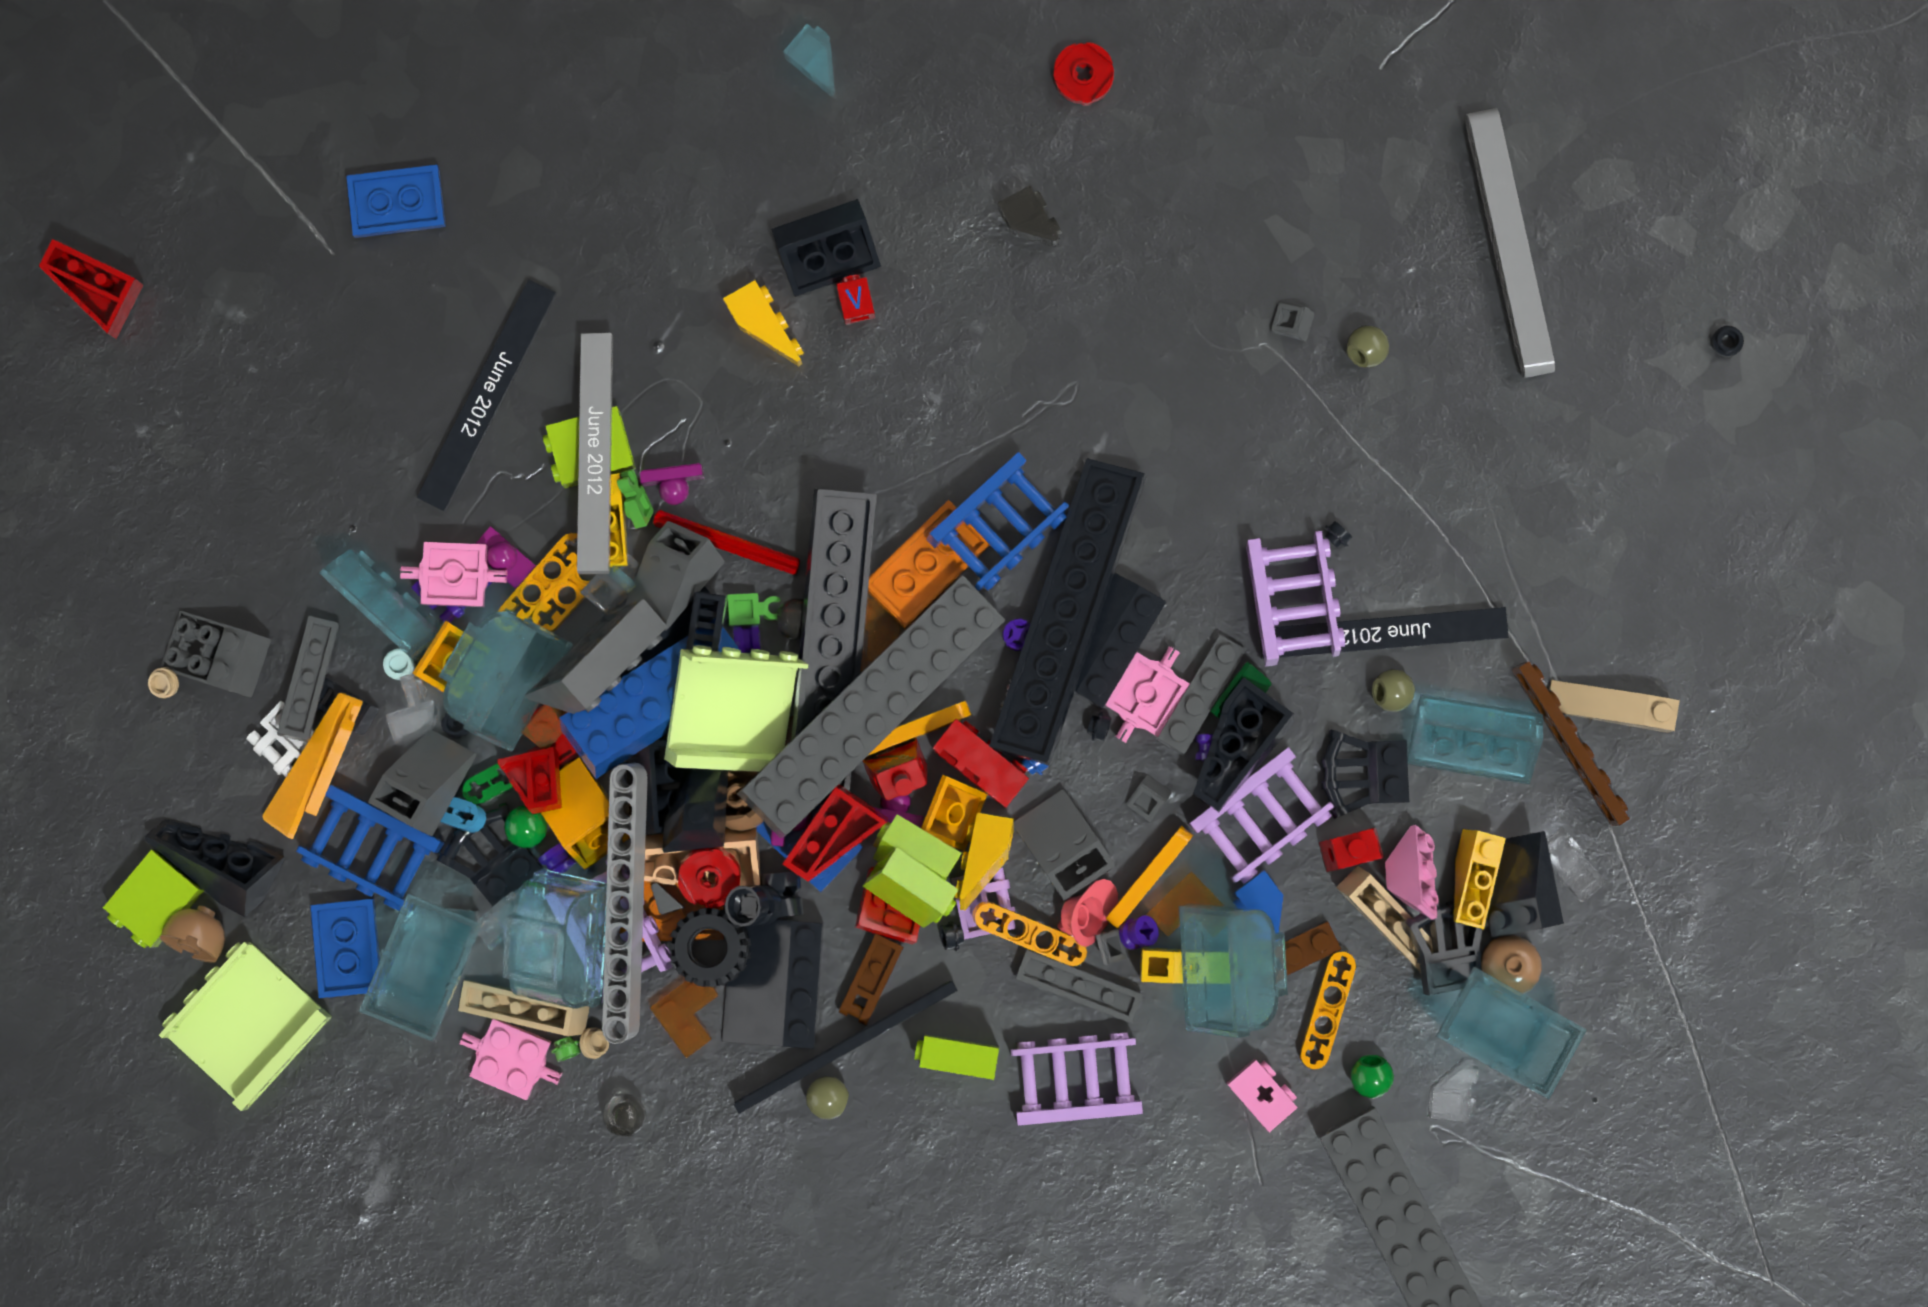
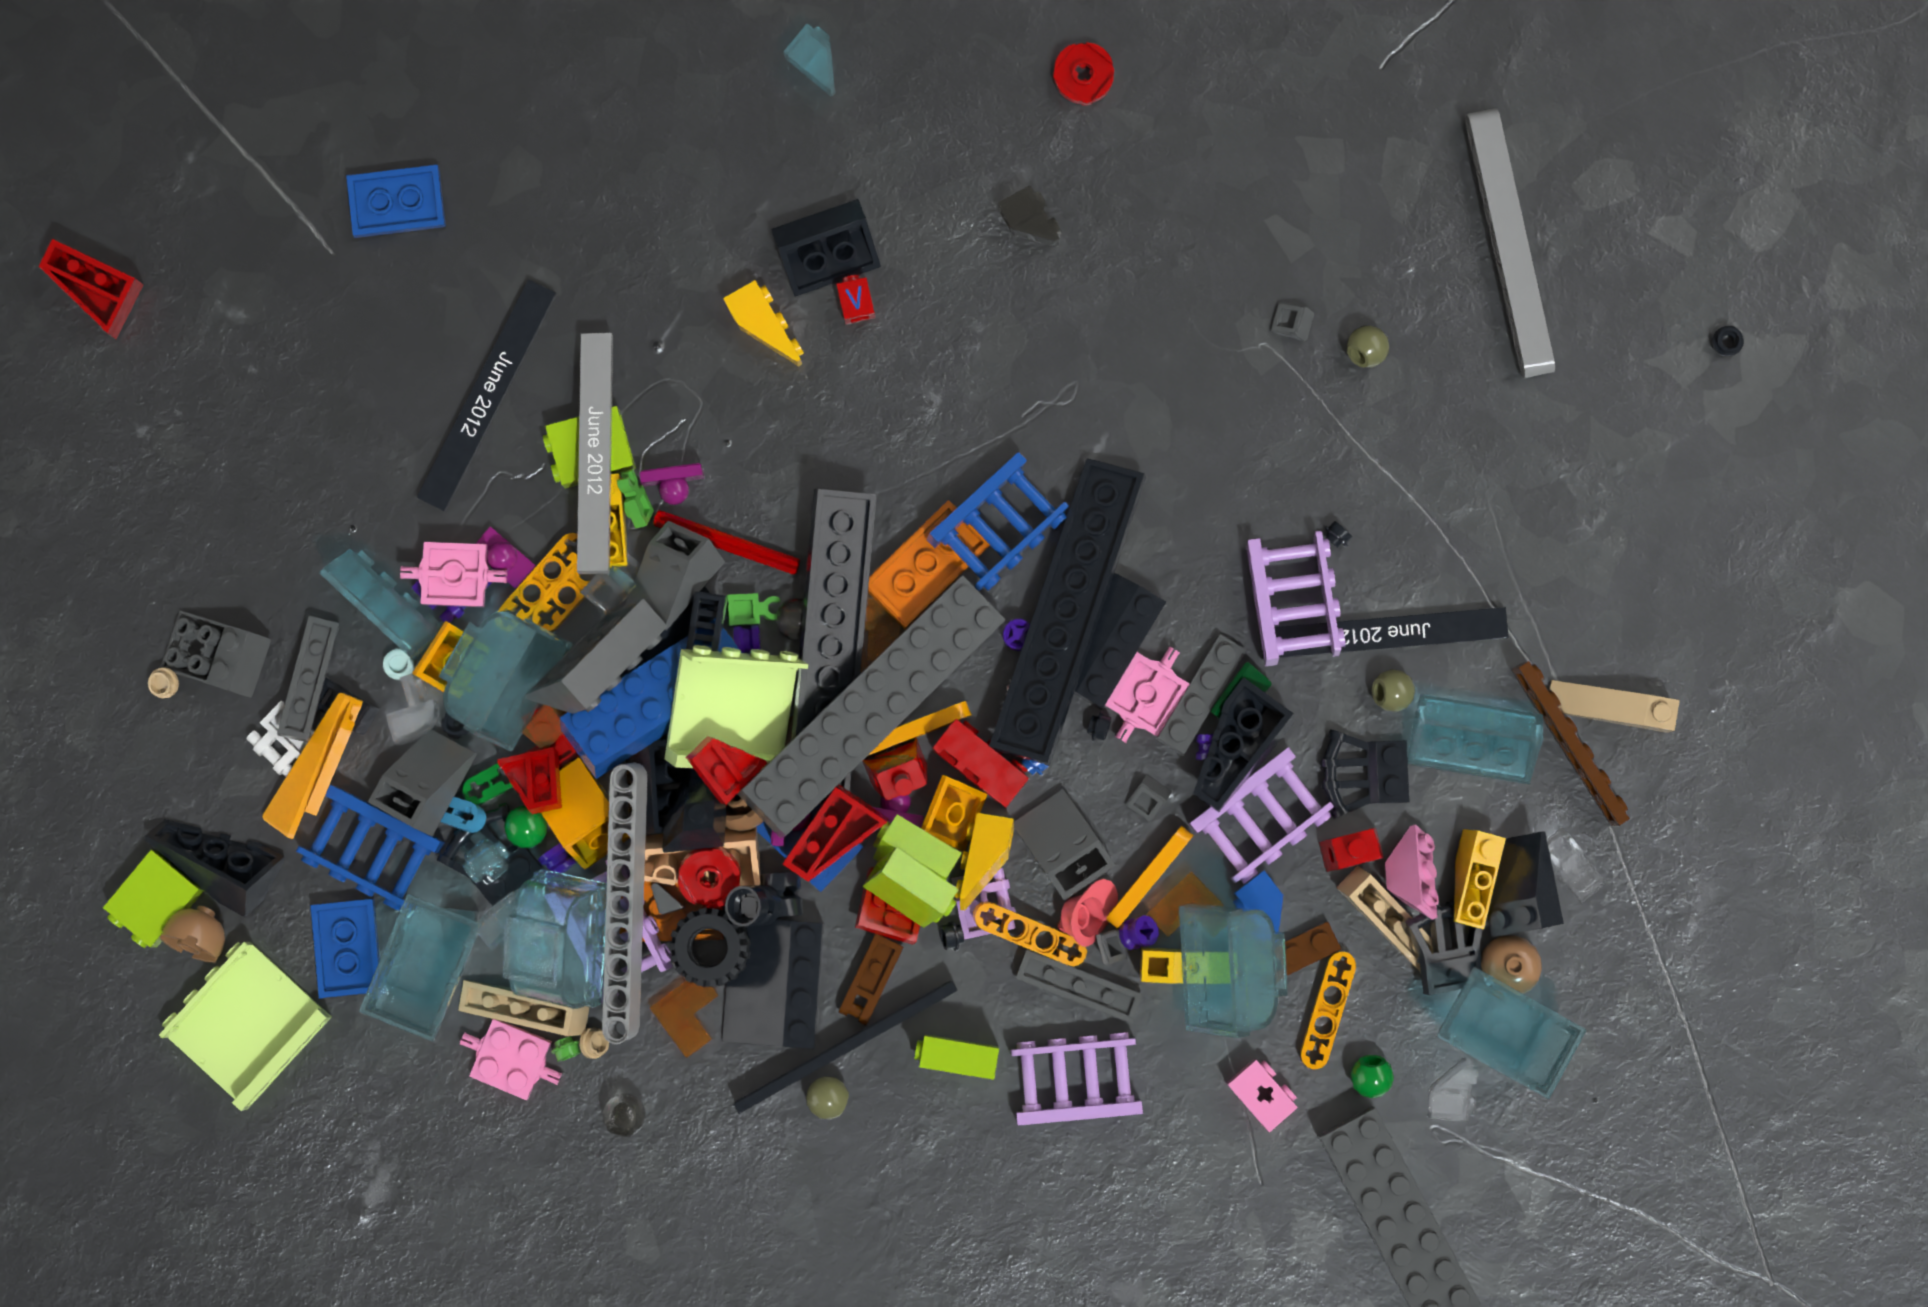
none -> clear light blue head [462,838,510,885]
none -> red wing [685,736,767,805]

